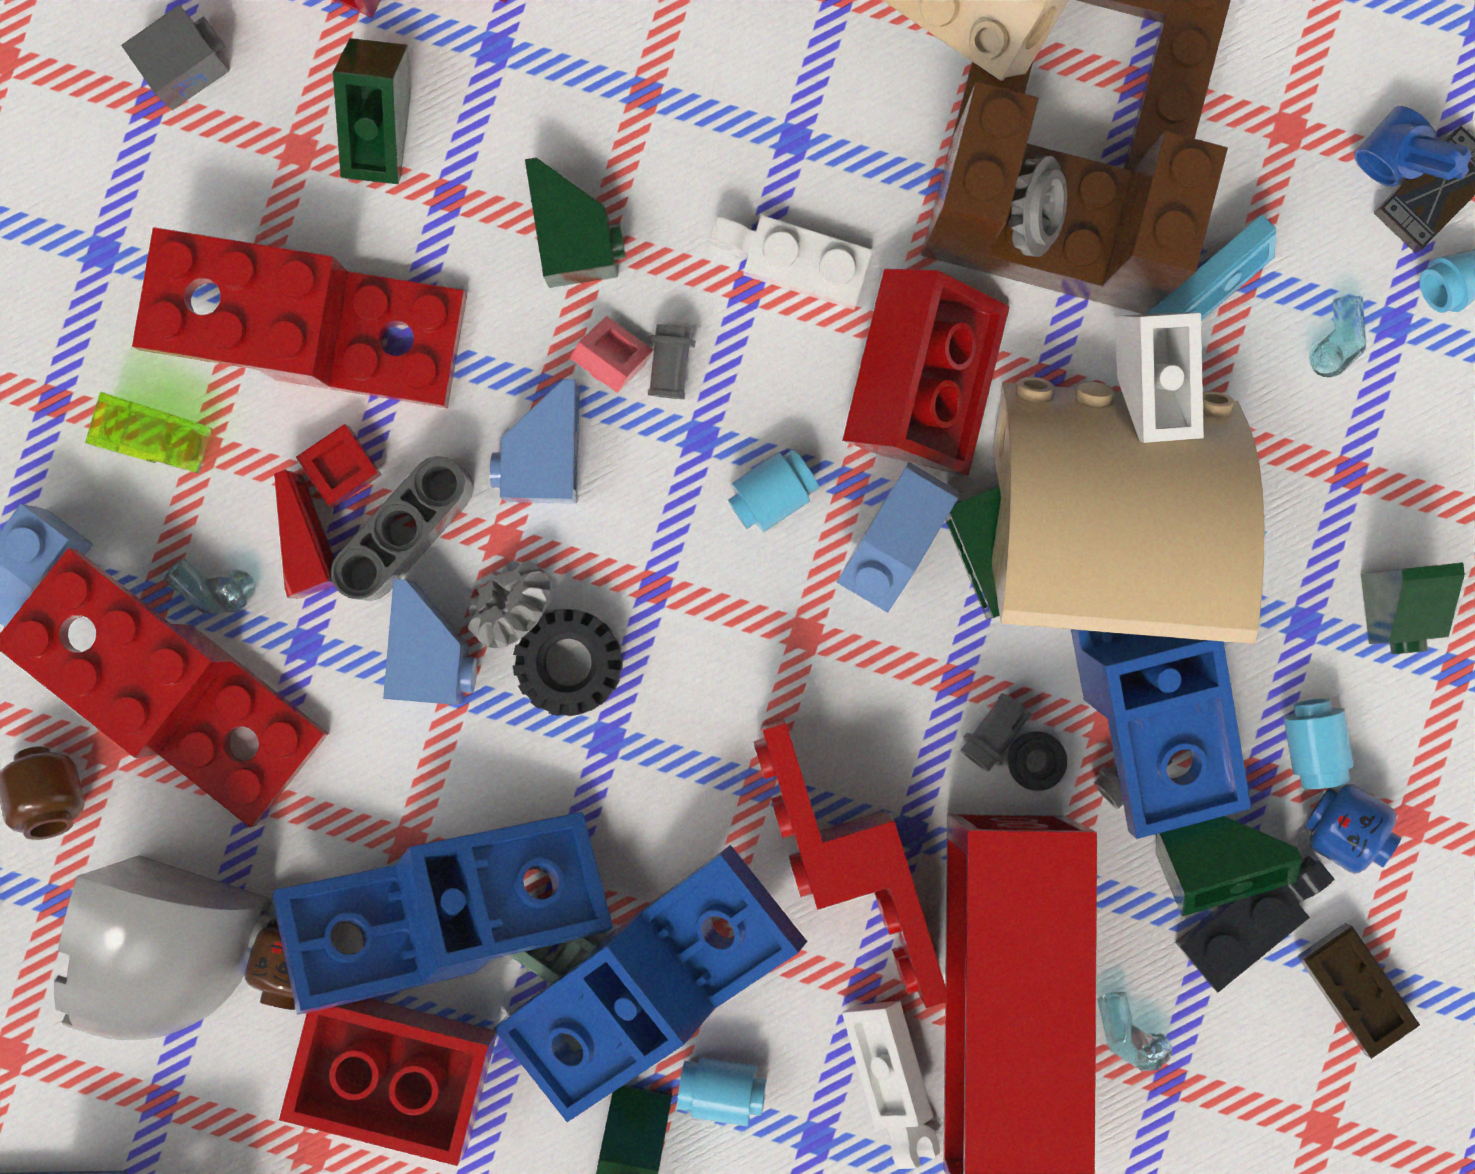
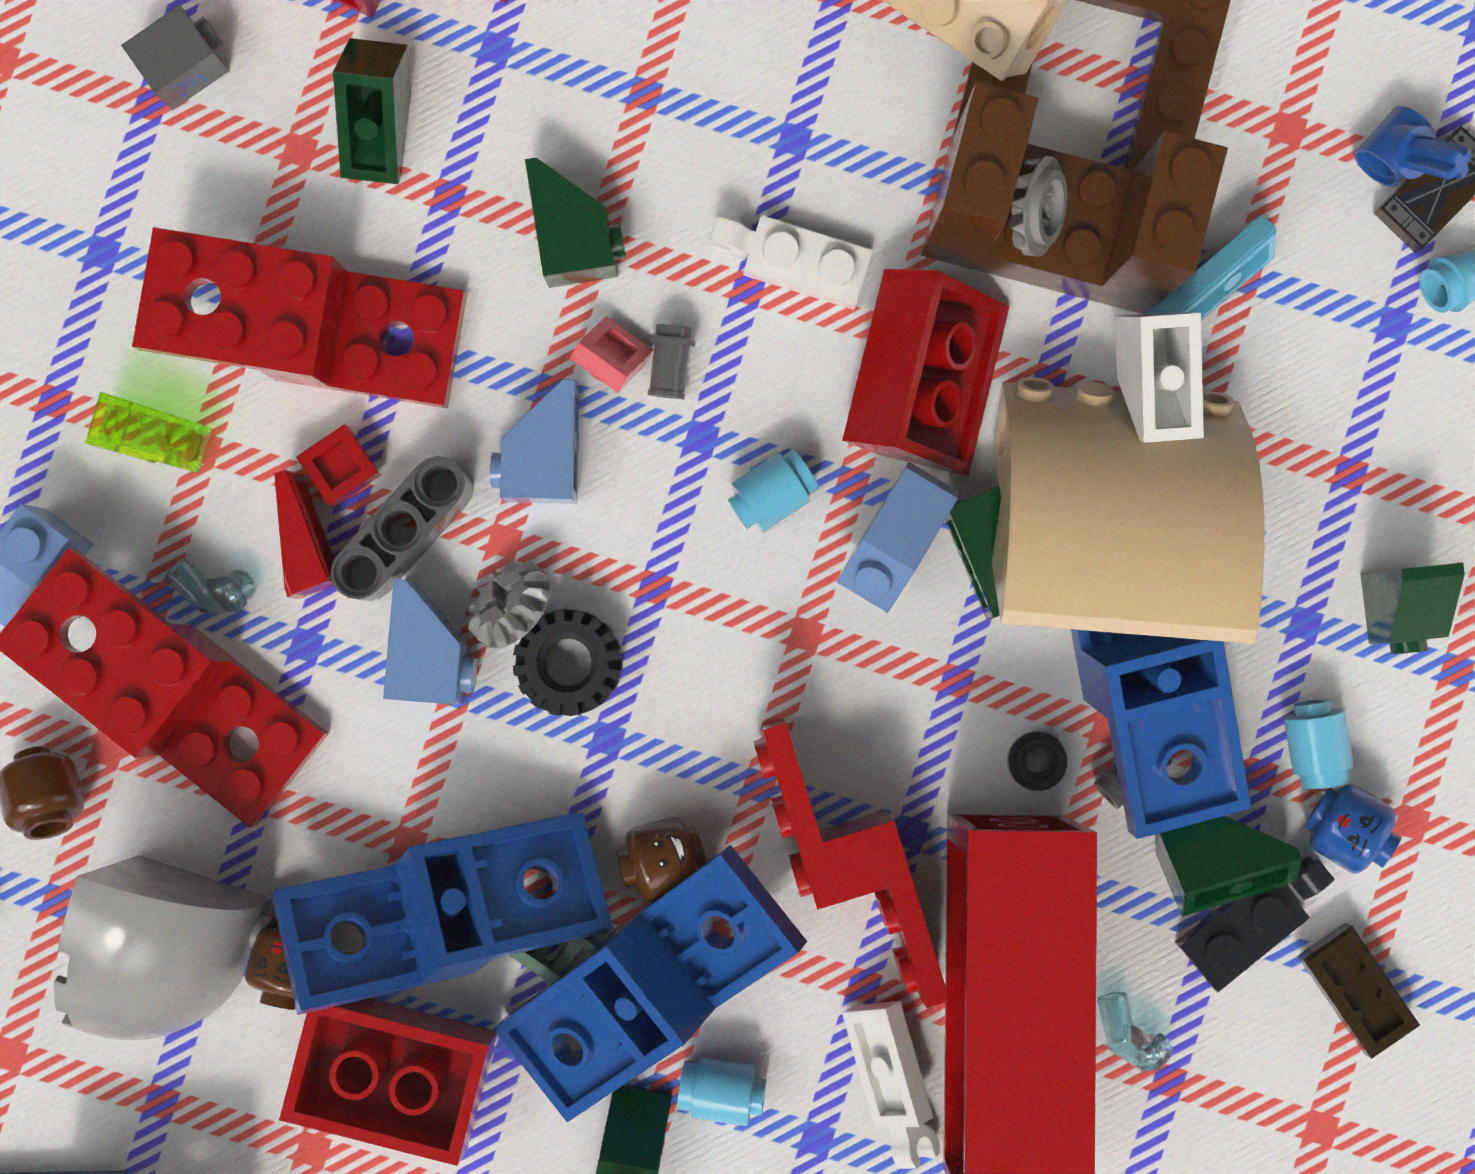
dark grey pin [960,693,1032,772] -> none
clear light blue arm [1309,296,1366,378] -> none
none -> reddish brown head [616,817,706,902]

